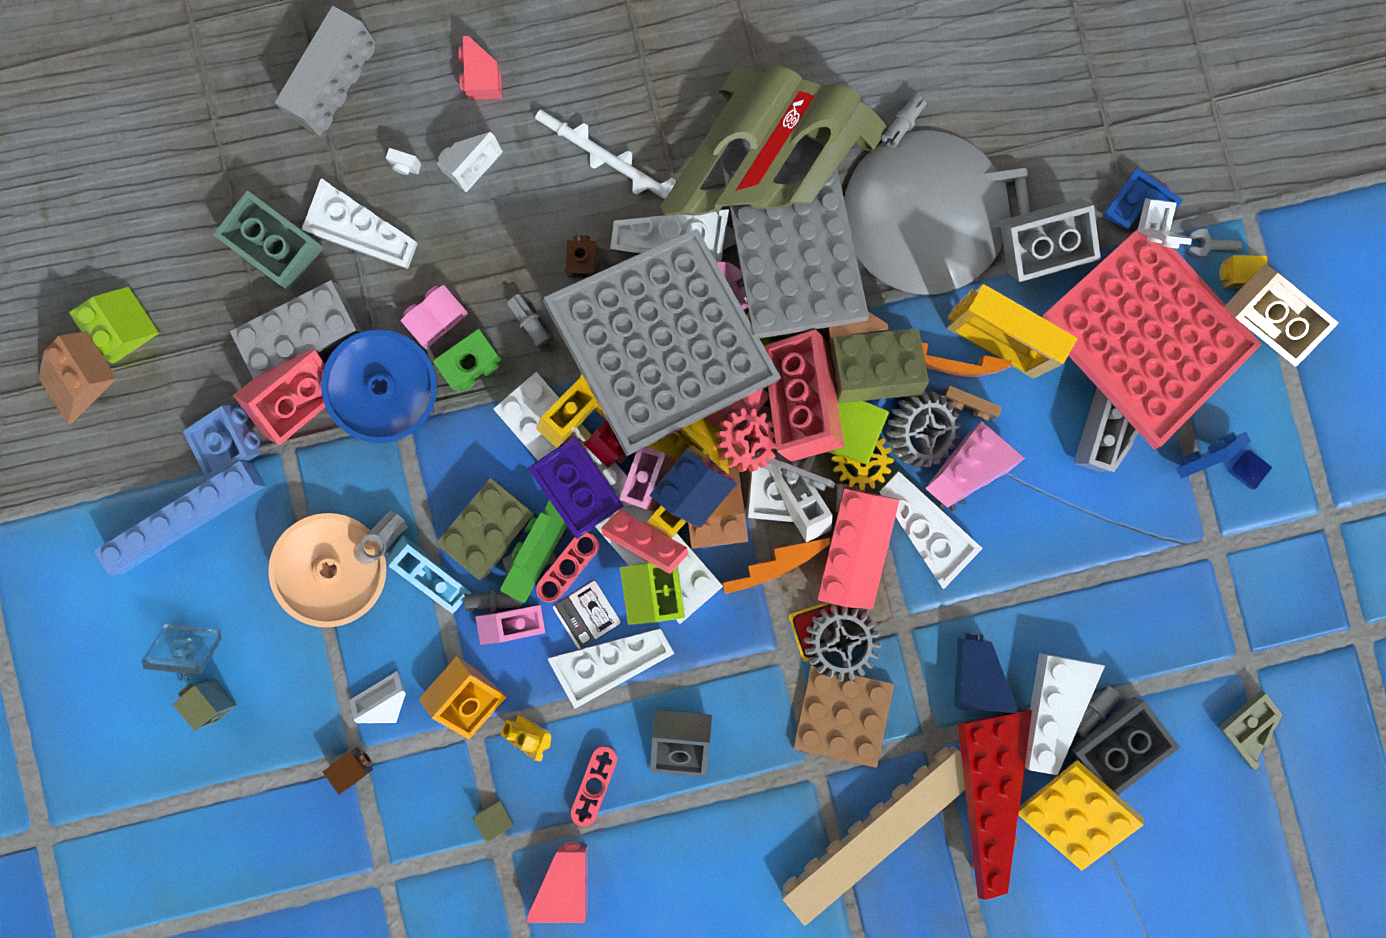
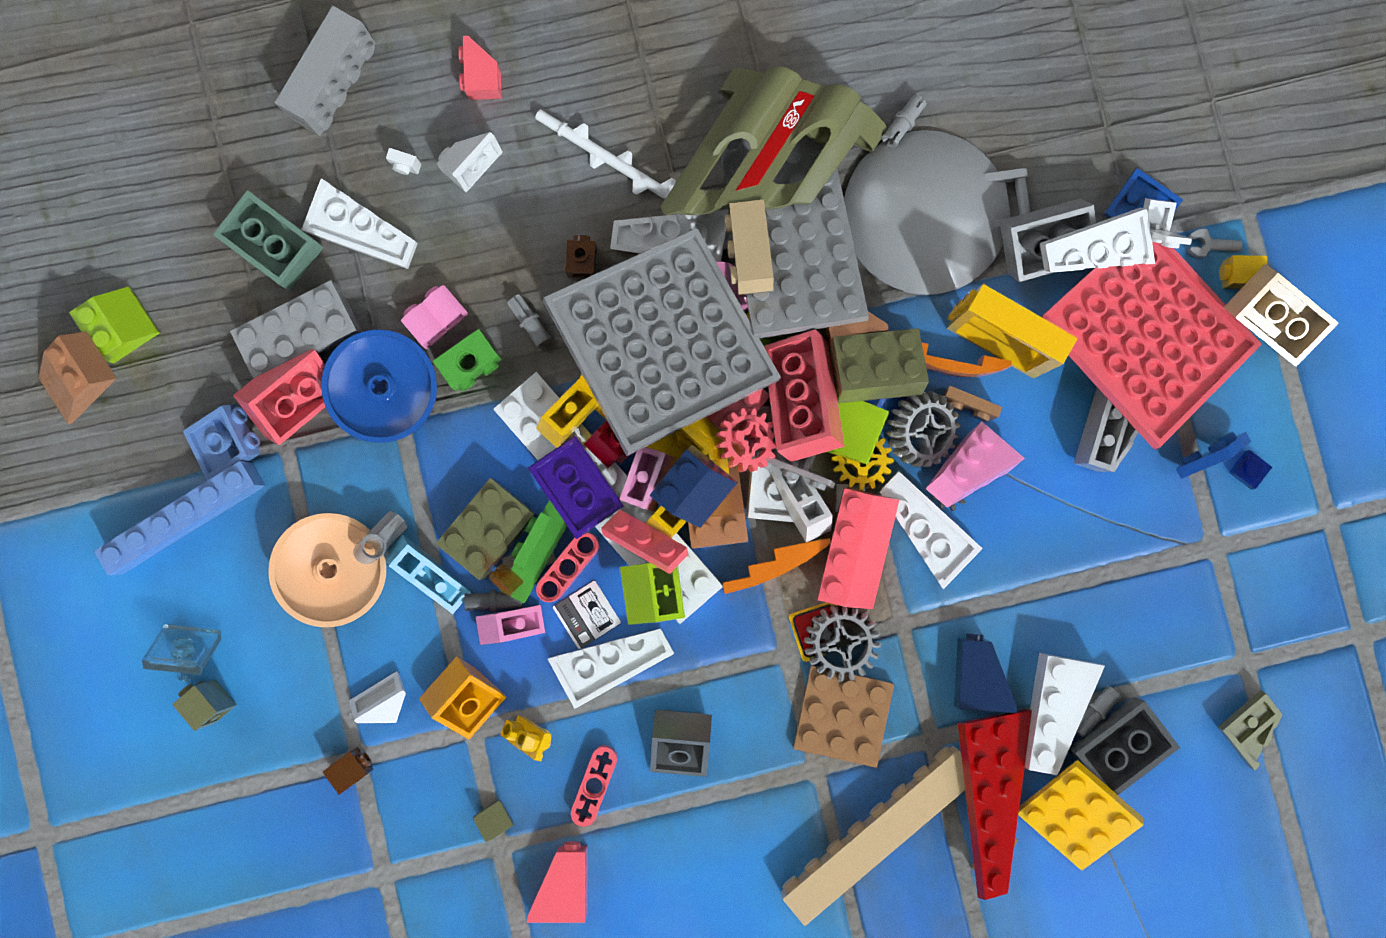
none -> clear orange slope [489,564,523,597]
none -> tan brick [724,200,774,294]
none -> white wing [1040,208,1155,272]

